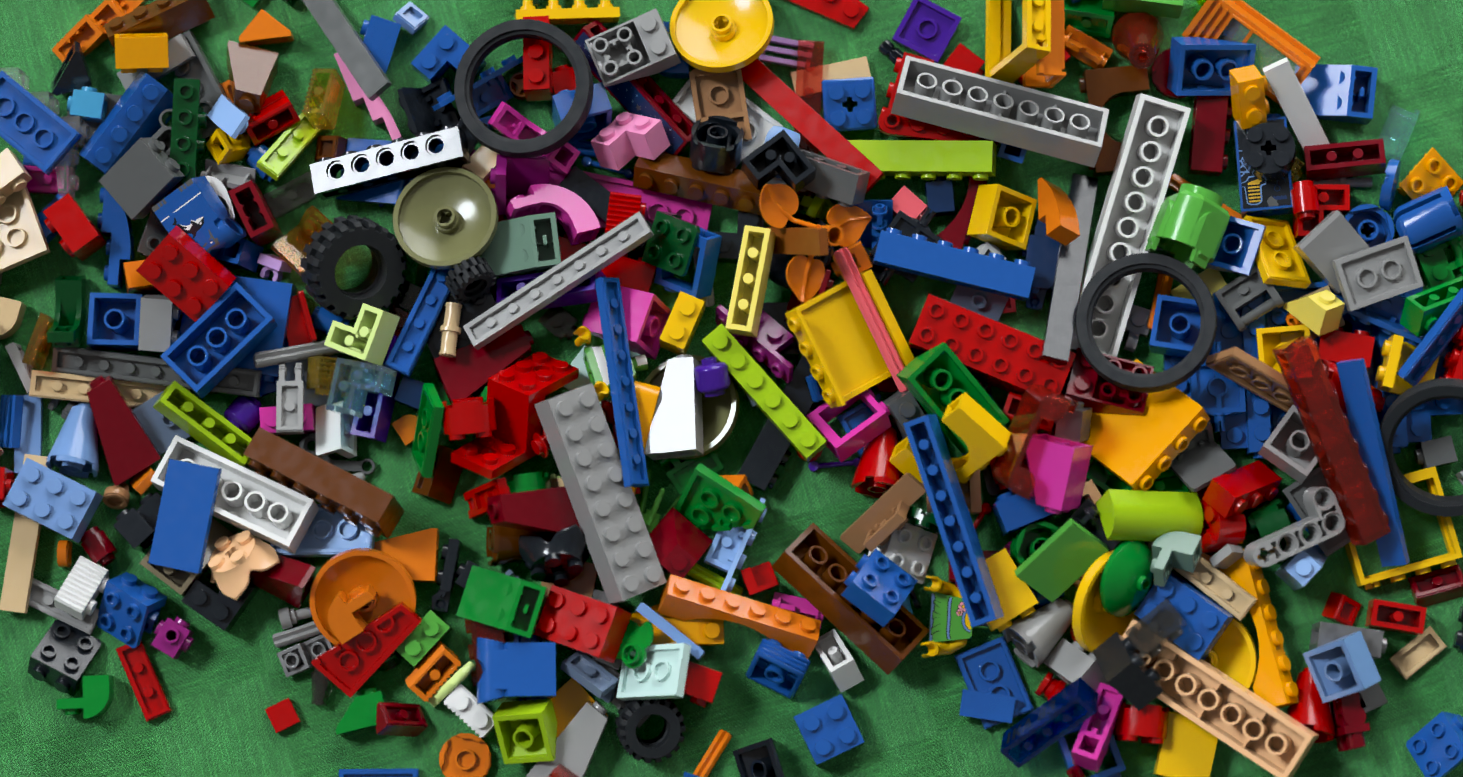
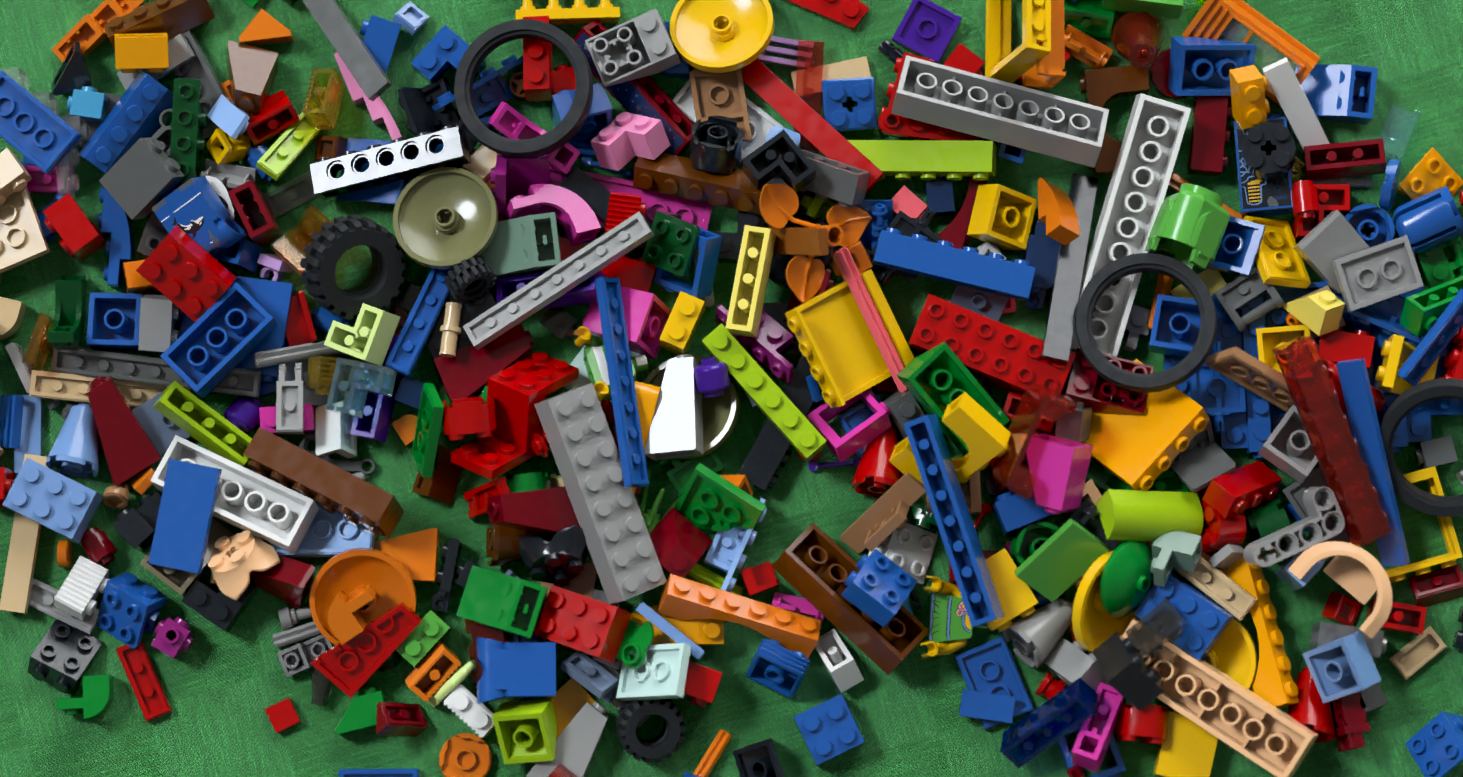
none -> light nougat piece [1288,541,1393,639]

